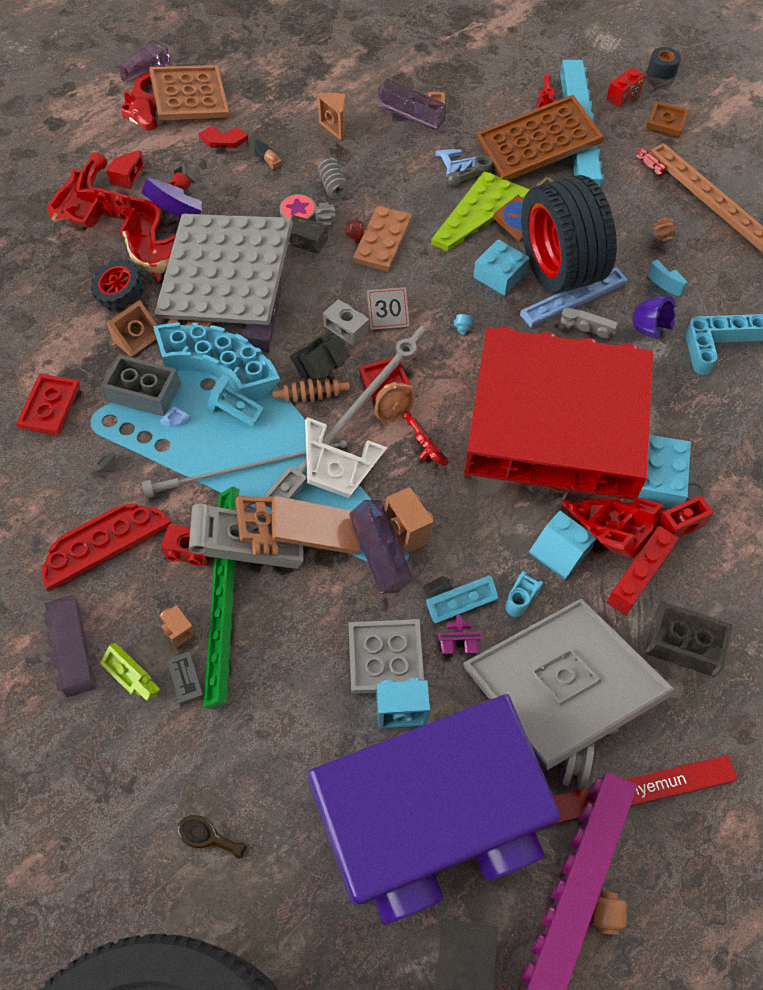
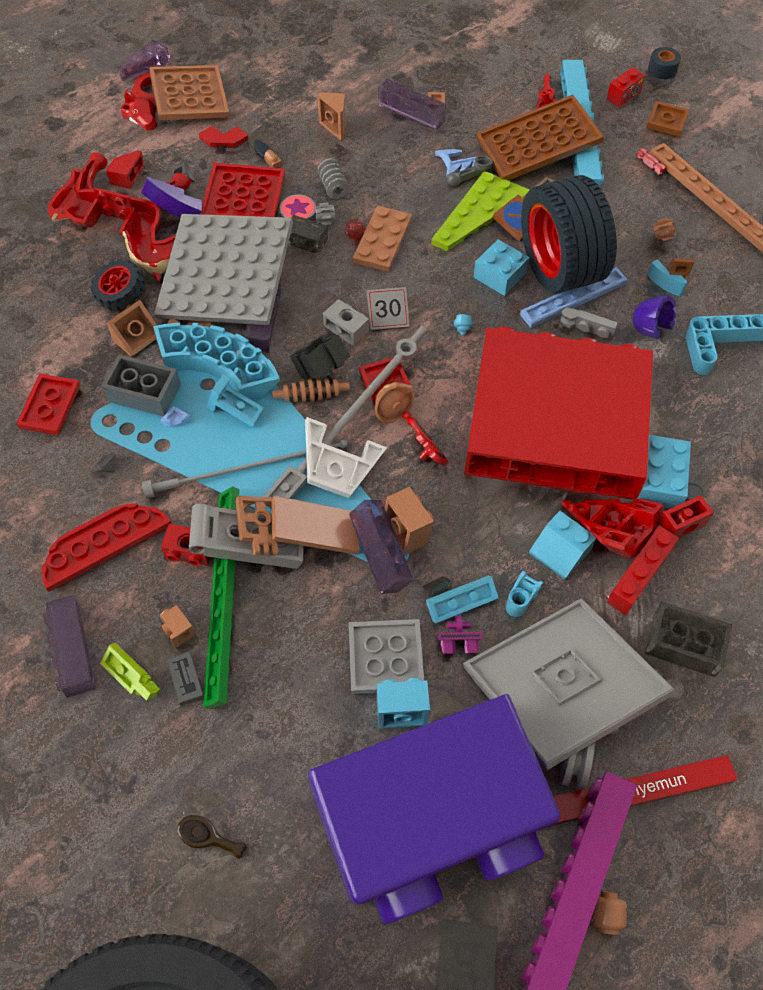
none -> red plate [200,163,285,217]
none -> dark orange slope [667,258,694,279]

